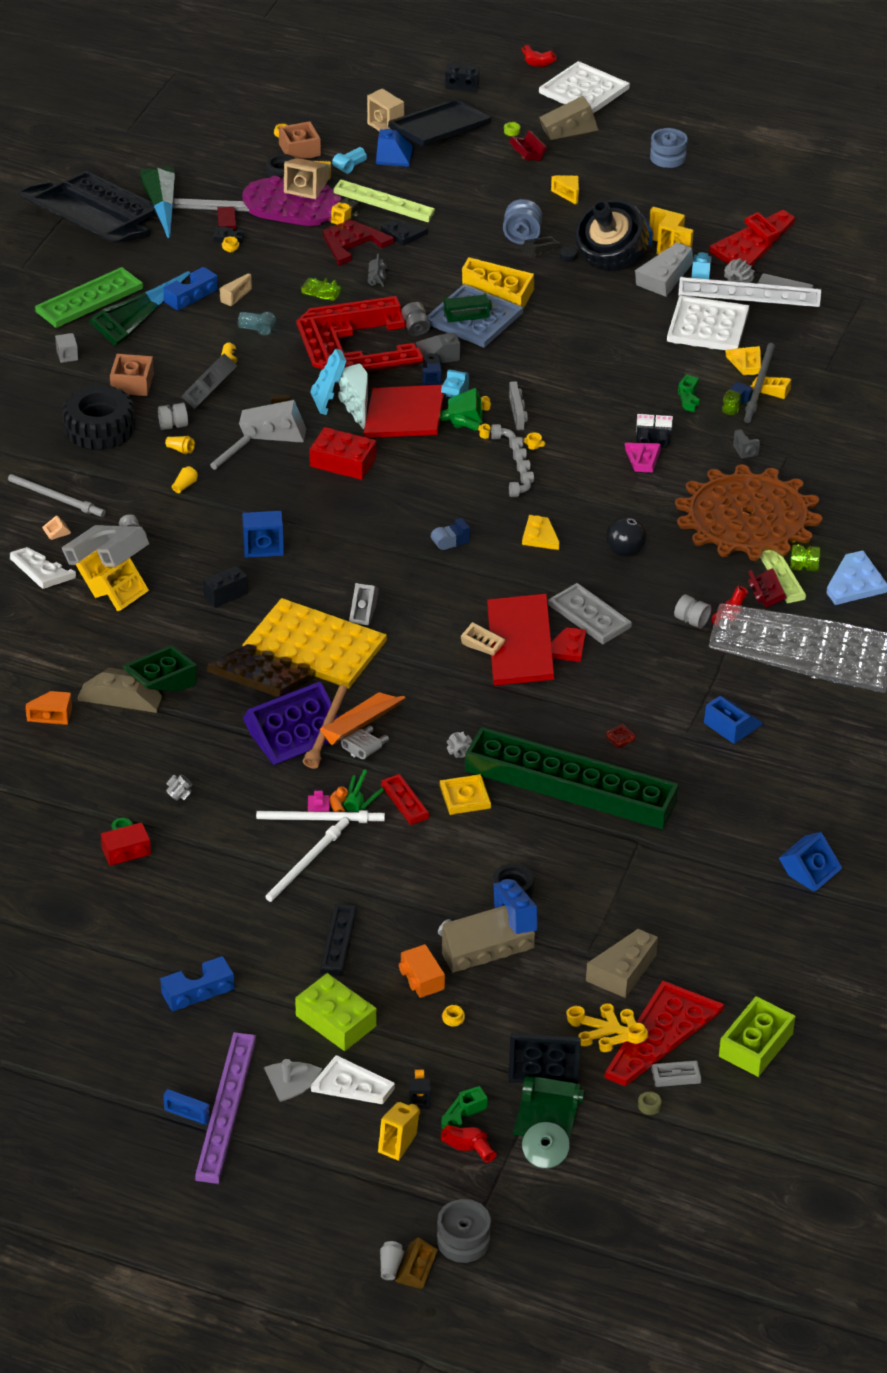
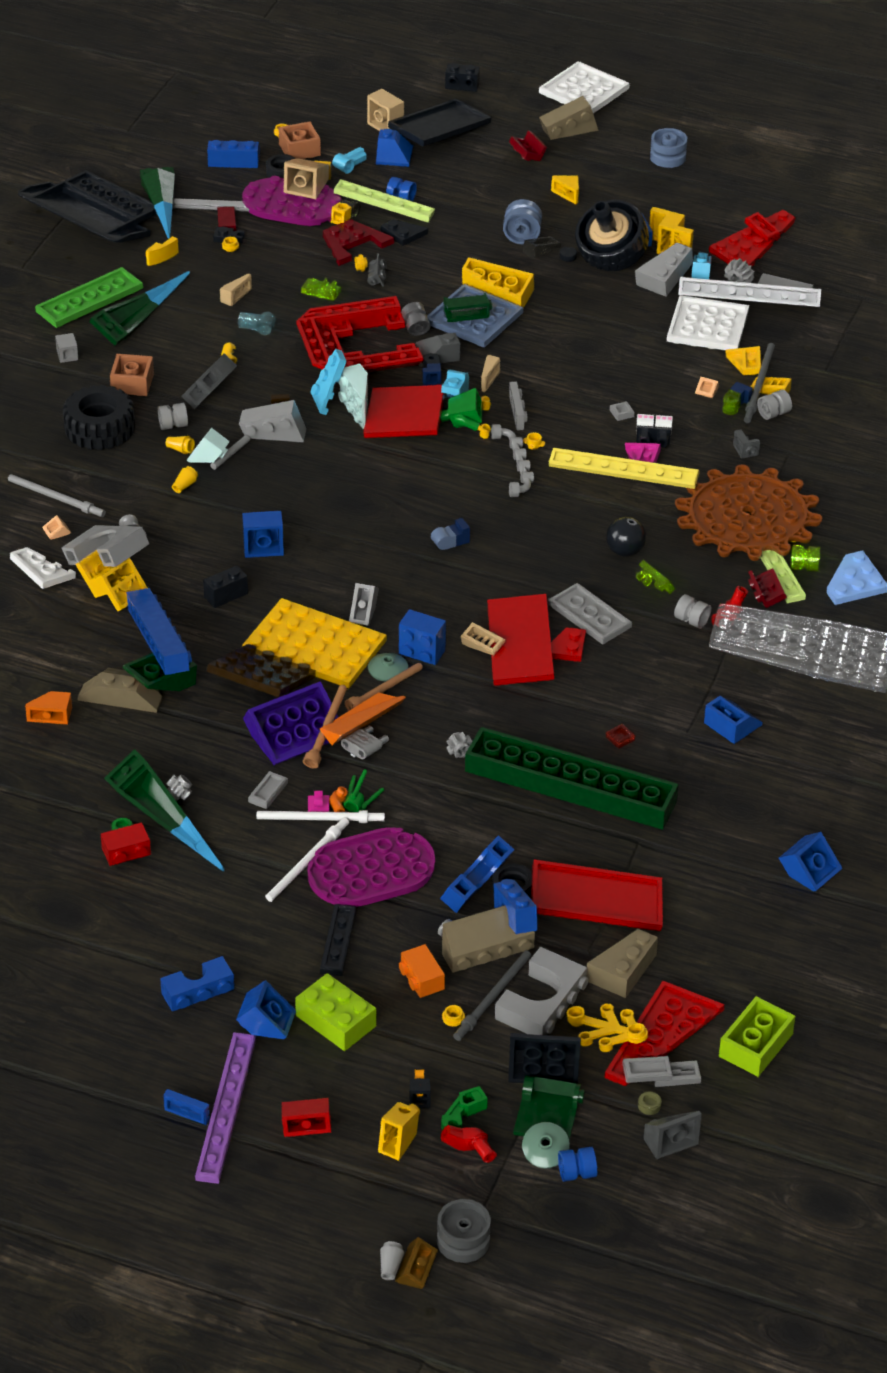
blue arch [163,266,218,311] -> none
light grey shield [264,1059,322,1102] -> none
red brick [310,427,376,480] -> none
white wing [311,1055,395,1104] -> none
red tile [381,774,429,825] -> none
yellow tile [440,774,491,815] -> none
lime tile [504,122,520,136] -> none
red arm [522,45,557,67] -> none
yellow wing [522,515,560,550] -> none
green piece [678,374,700,412] -> none
none -> dark green plate [104,749,225,871]
none -> blue brick [126,588,192,675]
none -> yellow slope [146,236,179,266]
none -> light aqua slope [187,428,229,463]
none -> blue slope [207,140,260,168]
none -> blue slope [236,980,296,1039]
none -> light grey tile [248,771,288,809]
none -> red brick [282,1098,331,1137]
none -> magenta plate [308,827,435,907]
none -> medium nougat piece [345,663,423,711]
none -> yellow plate [354,254,368,272]
none -> sand green dish [368,653,408,682]
none -> blue wheel [386,177,417,202]
none -> blue brick [399,609,446,665]
none -> blue arch [440,835,515,913]
none -> dark grey bar [453,950,532,1041]
none -> tan slope [481,355,500,392]
none -> light grey arch [495,947,589,1035]
none -> red tile [531,859,663,931]
none -> light yellow tile [549,448,699,489]
none -> blue wheel [558,1146,597,1182]
none -> light grey tile [610,401,634,421]
none -> light grey tile [622,1056,673,1083]
none -> clear neon green plate [636,560,675,594]
none -> dark grey slope [644,1111,702,1159]
none -> light nougat slope [695,377,719,398]
none -> light grey wheel [757,389,792,420]

